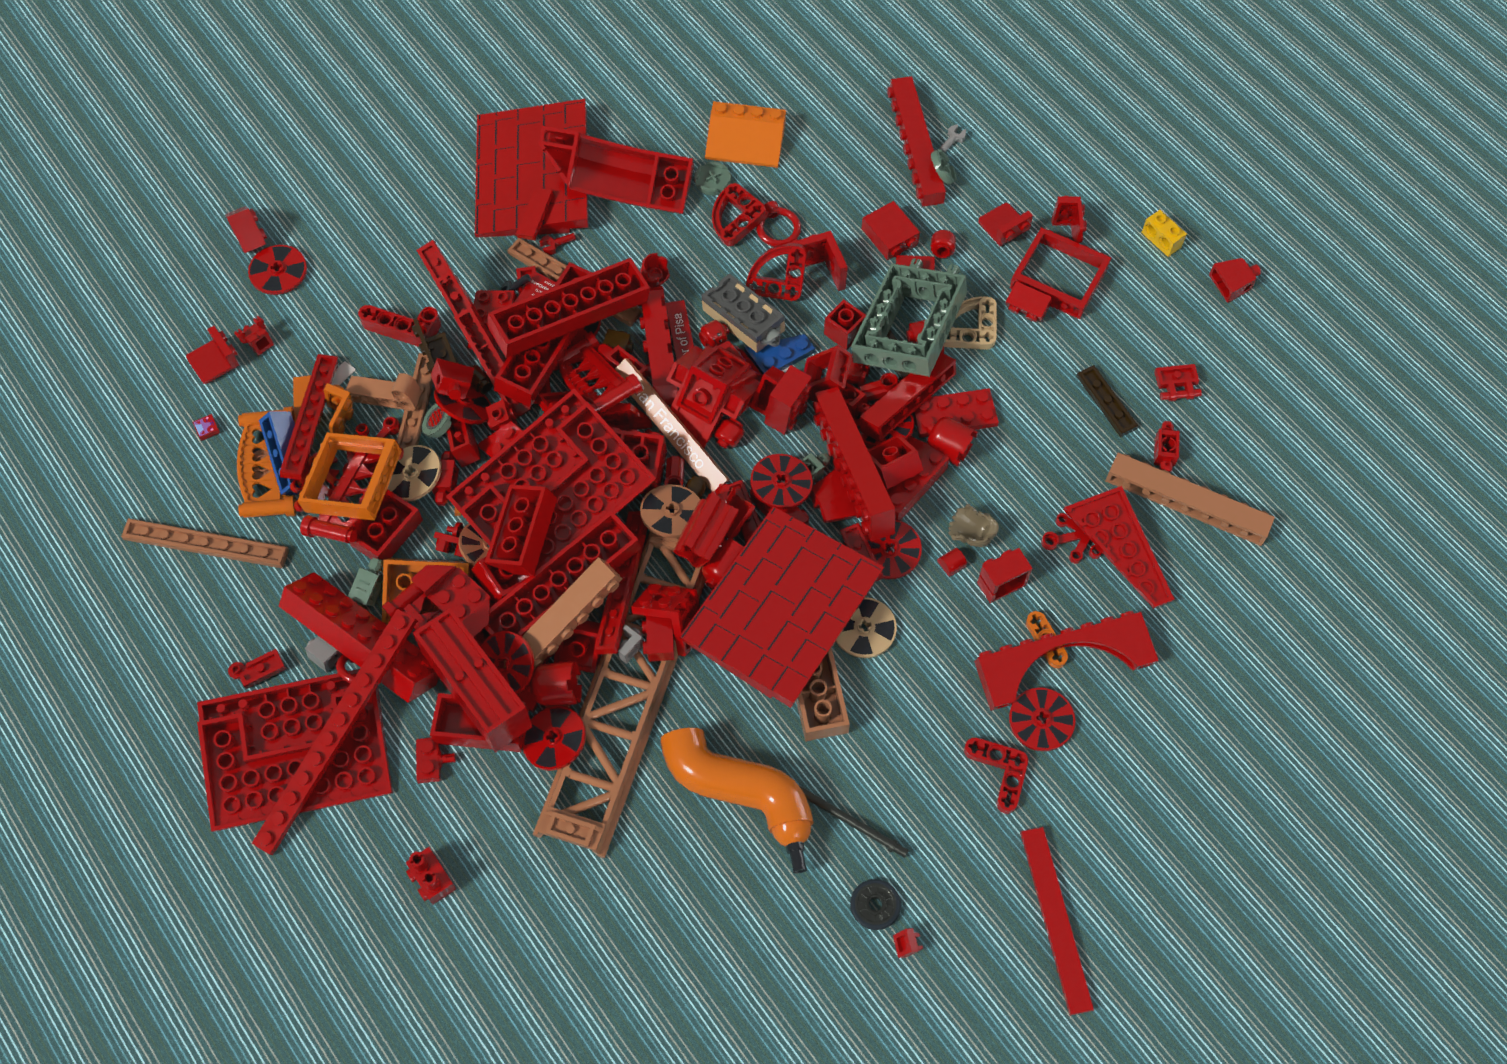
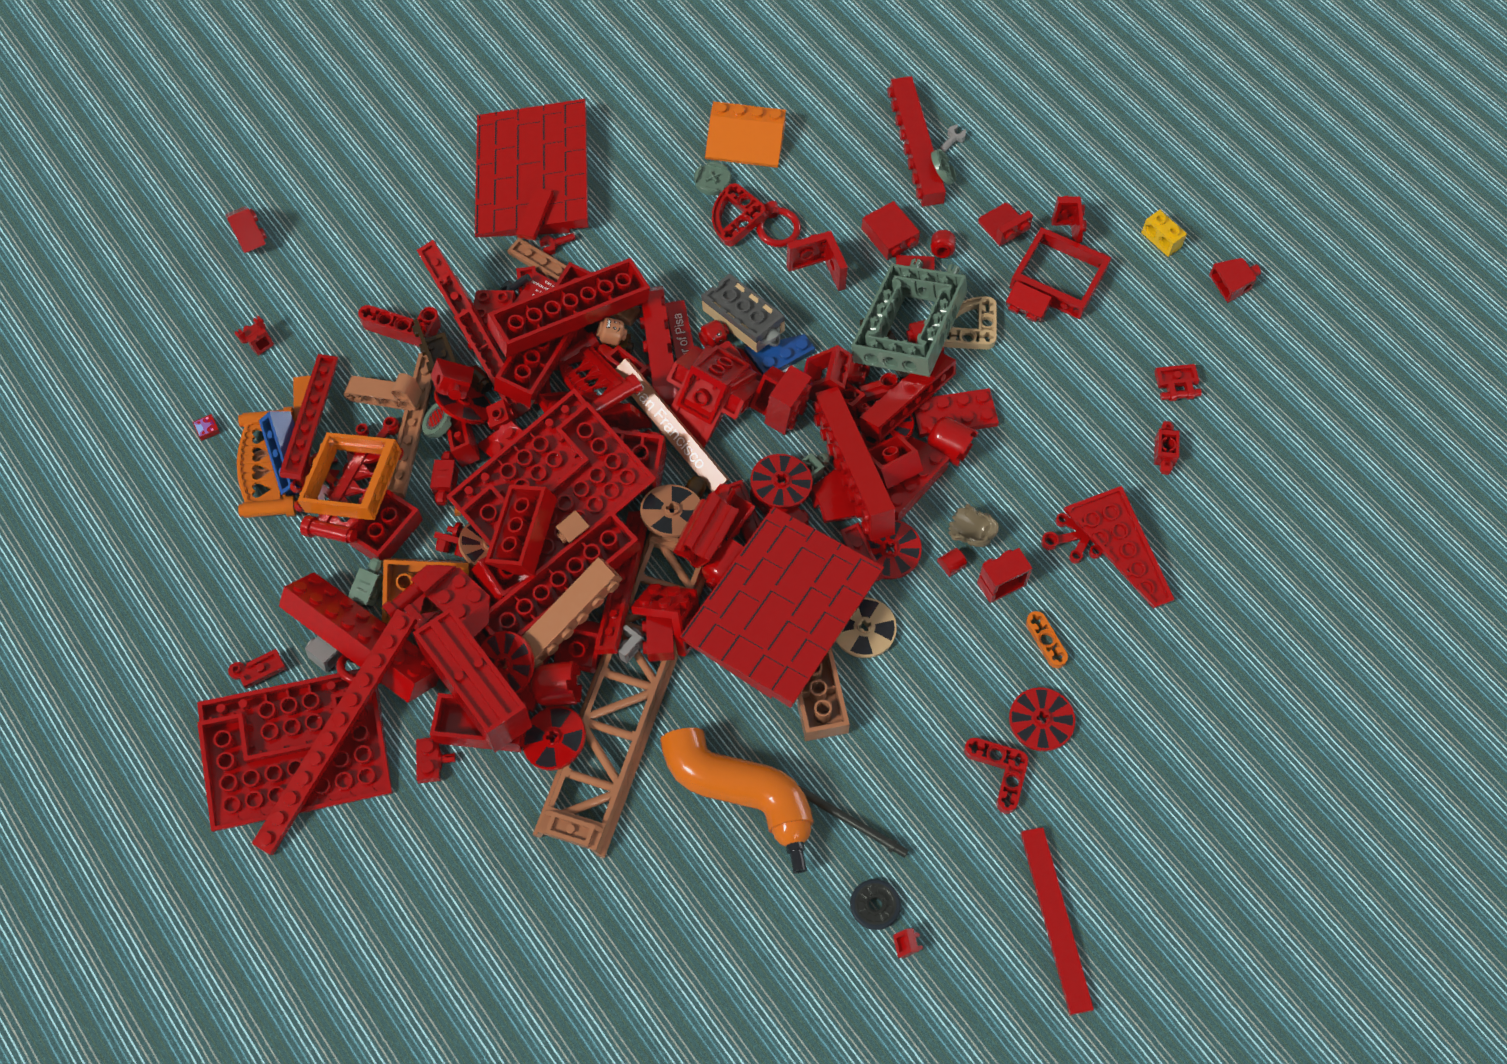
nougat tile [121,518,289,569] -> none
red bracket [186,326,239,384] -> none
red piece [248,245,307,295] -> none
orange bracket [324,383,354,434] -> none
white sticker [331,362,356,385] -> none
tan piece [387,445,441,502] -> none
red brick [405,847,456,905] -> none
red slope [538,126,694,214] -> none
red hair [640,253,670,287] -> none
red piece [665,456,685,486] -> none
red head [714,418,744,449] -> none
red beam [746,243,807,301] -> none
red head [824,299,866,350] -> none
red arch [974,611,1159,711] -> none
dark brown tile [1076,365,1139,437] -> none
nougat brick [1105,453,1275,546] -> none
none -> nougat brick [556,510,590,544]
none -> nougat head [597,318,627,346]

